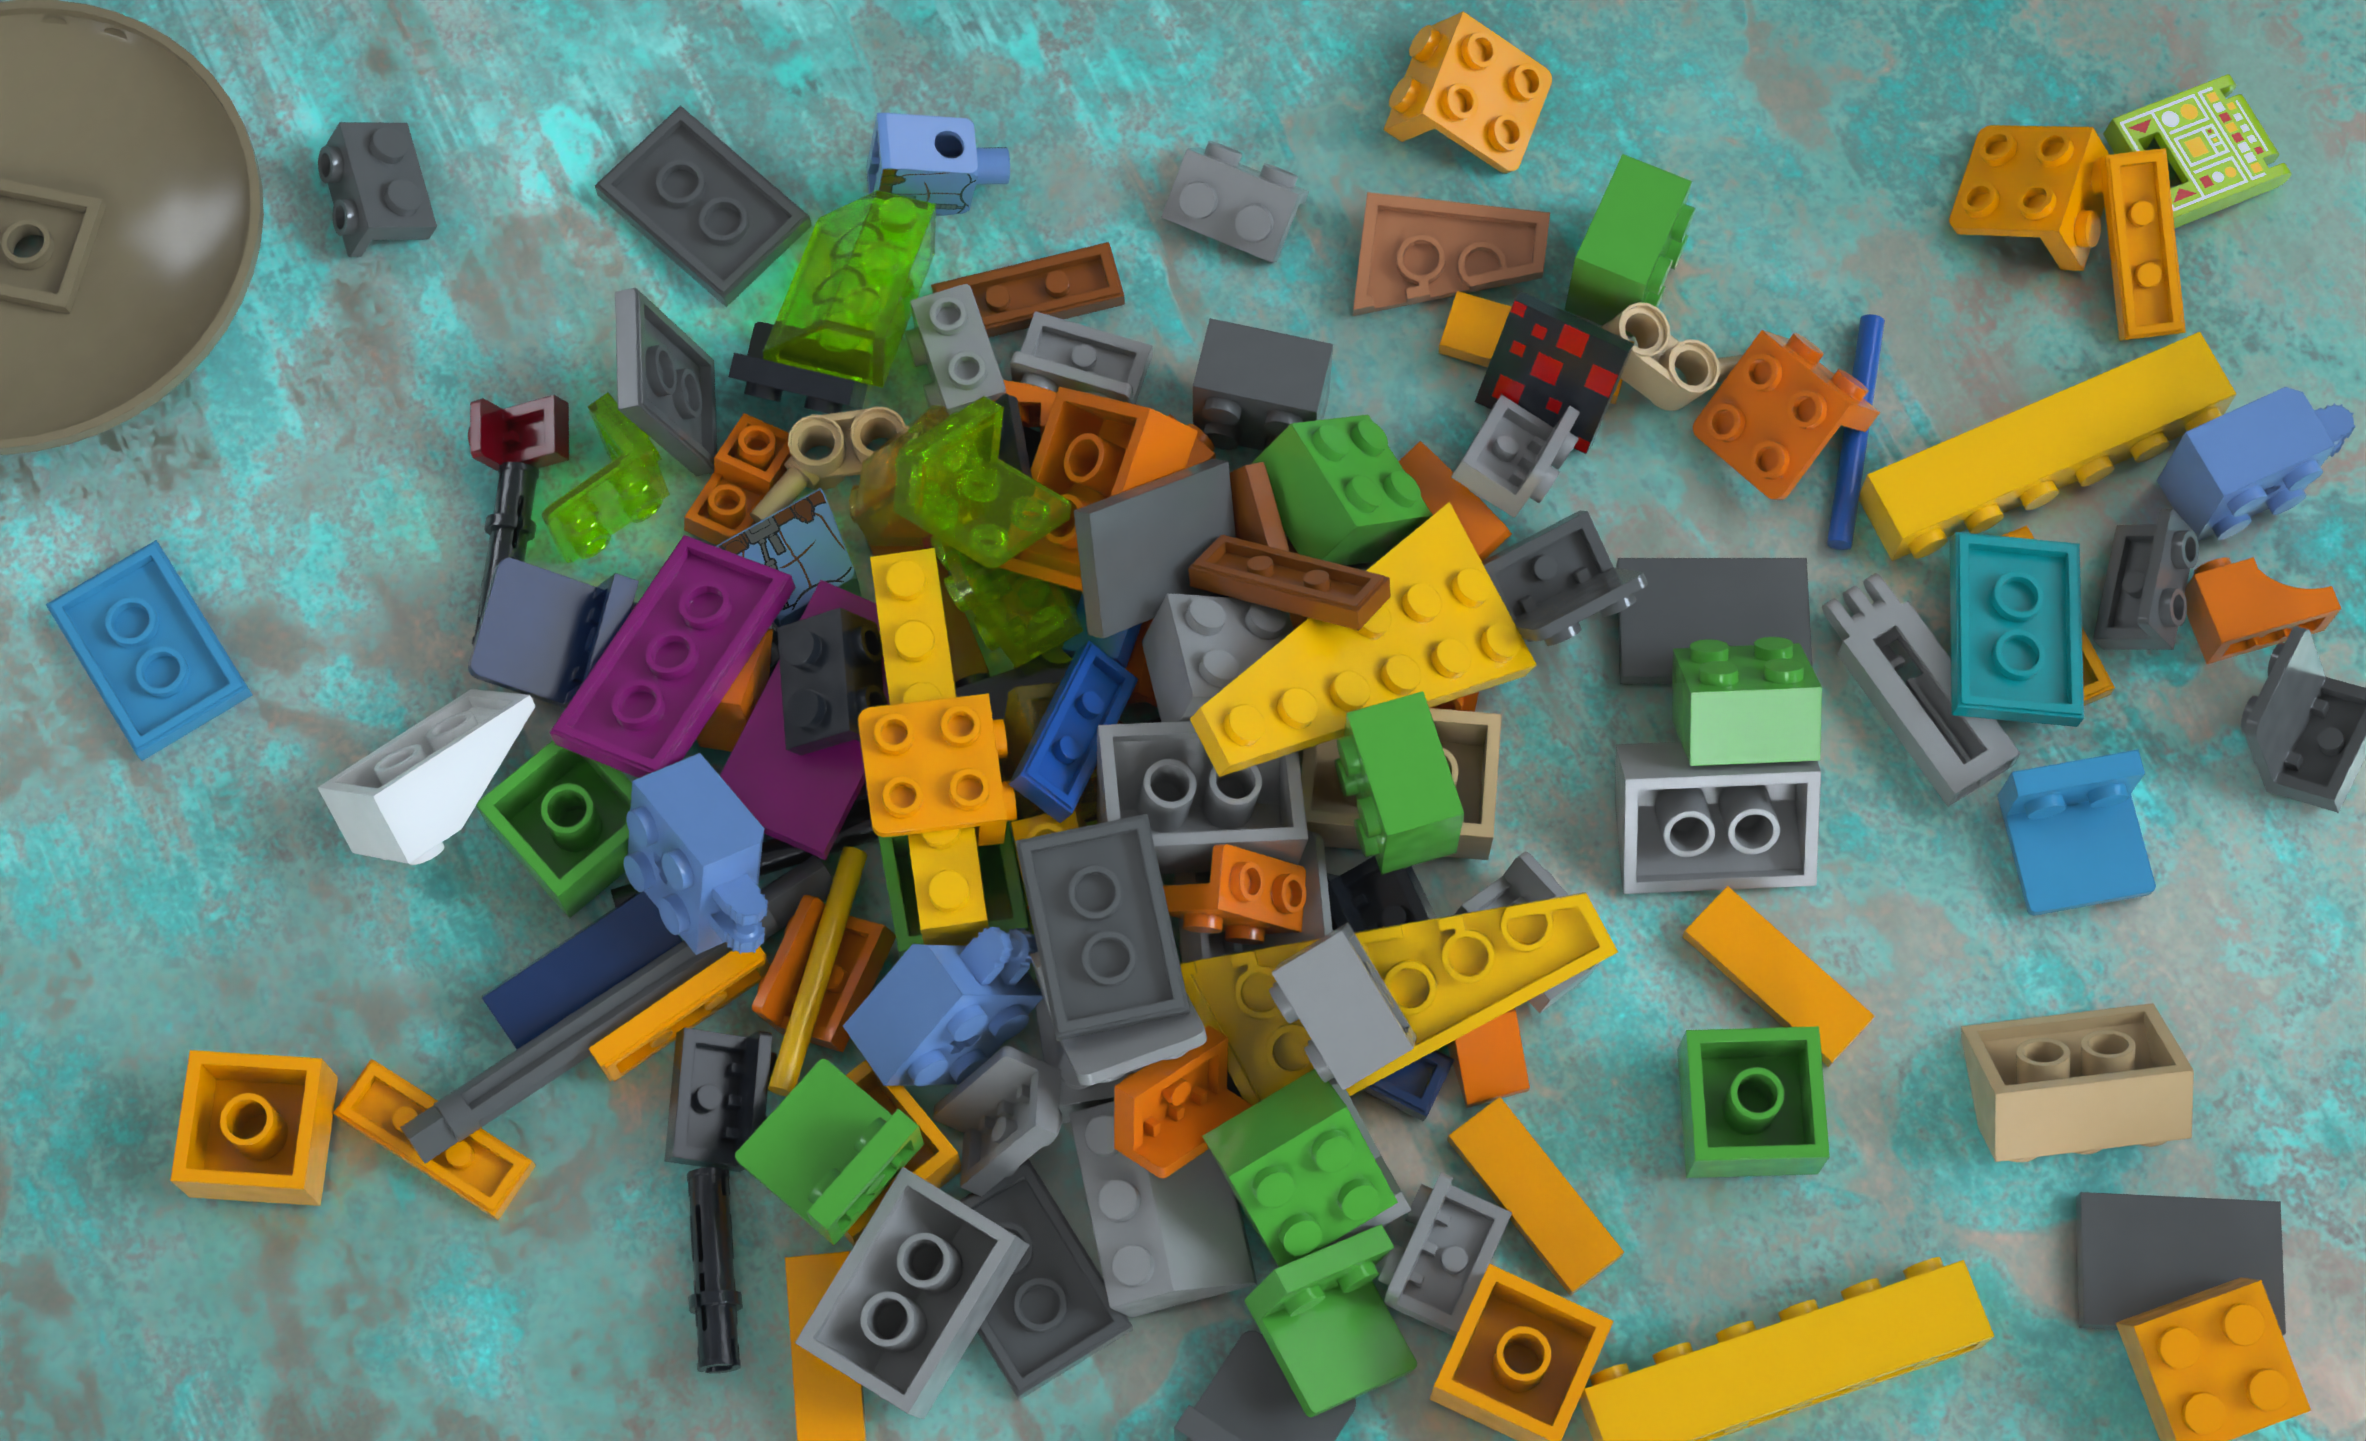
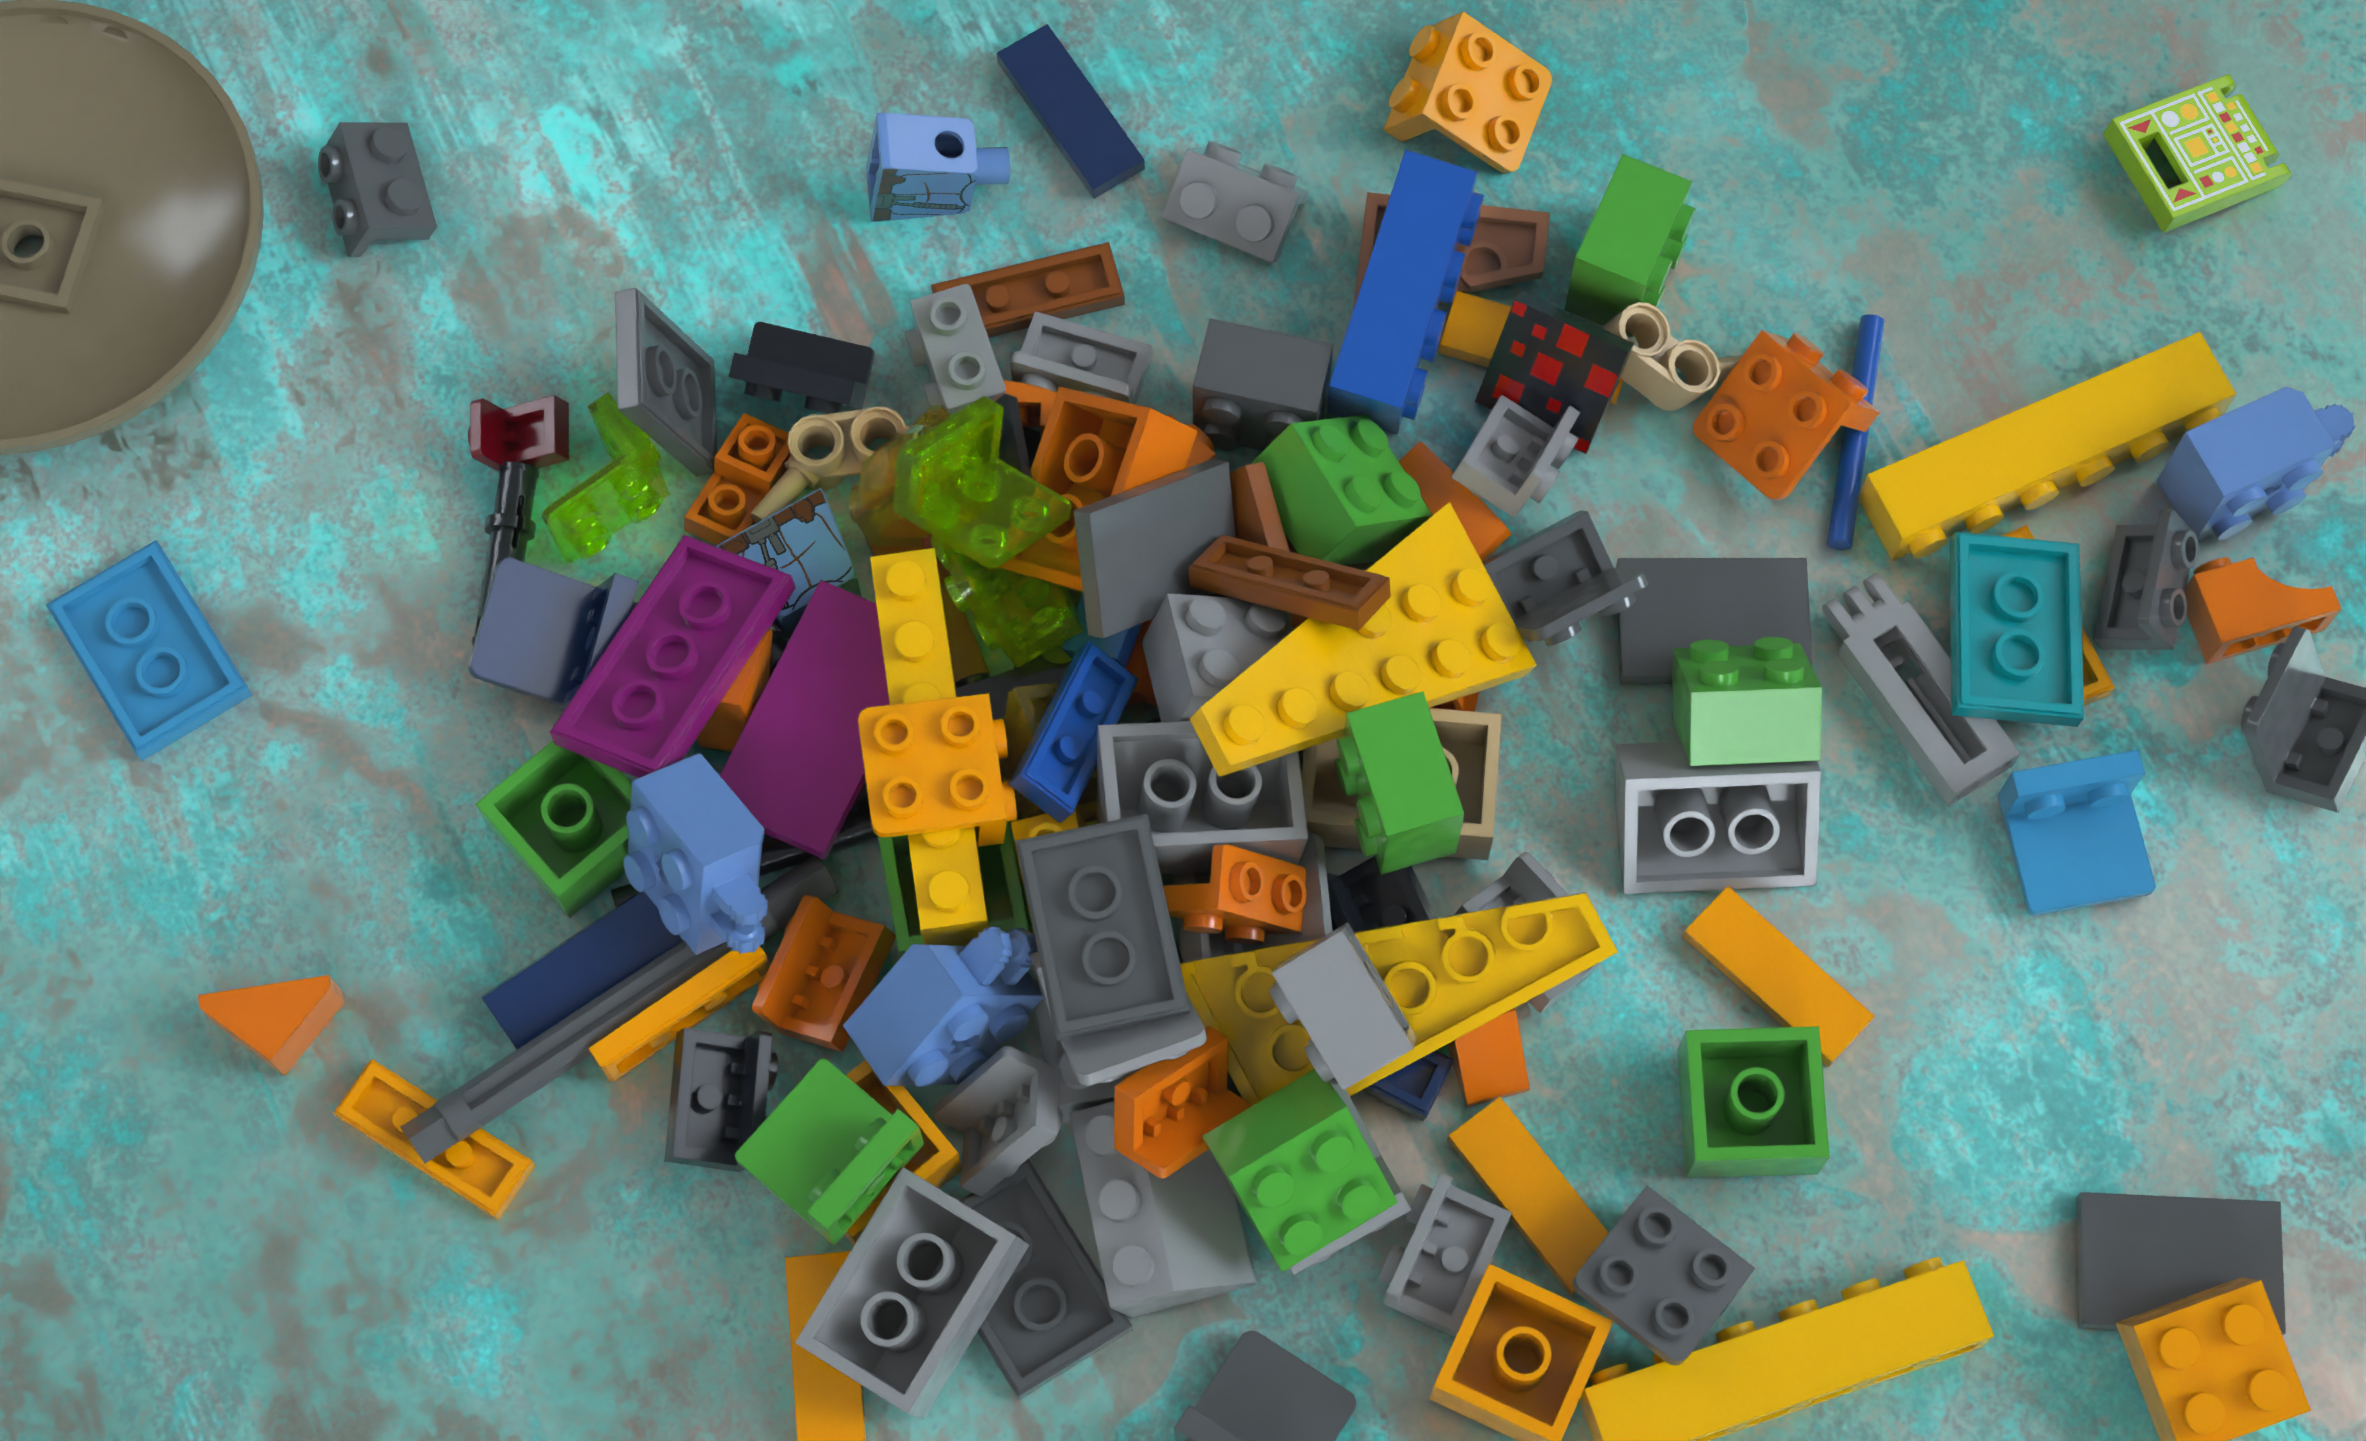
light orange brick [170,1050,338,1206] -> none
white slope [317,689,536,865] -> none
dark grey tile [595,105,812,307] -> none
black pin [687,1167,743,1374] -> none
clear neon green slope [763,190,936,388] -> none
yellow bar [768,847,868,1097] -> none
black bracket [777,608,888,756] -> none
bright green bracket [1244,1224,1417,1417] -> none
light orange bracket [1949,125,2109,271] -> none
tan slope [1961,1003,2194,1162] -> none
light orange tile [2099,148,2186,341] -> none
none -> orange slope [198,975,344,1076]
none -> dark blue tile [997,24,1145,199]
none -> blue brick [1327,150,1484,435]
none -> dark grey bracket [1573,1185,1755,1365]

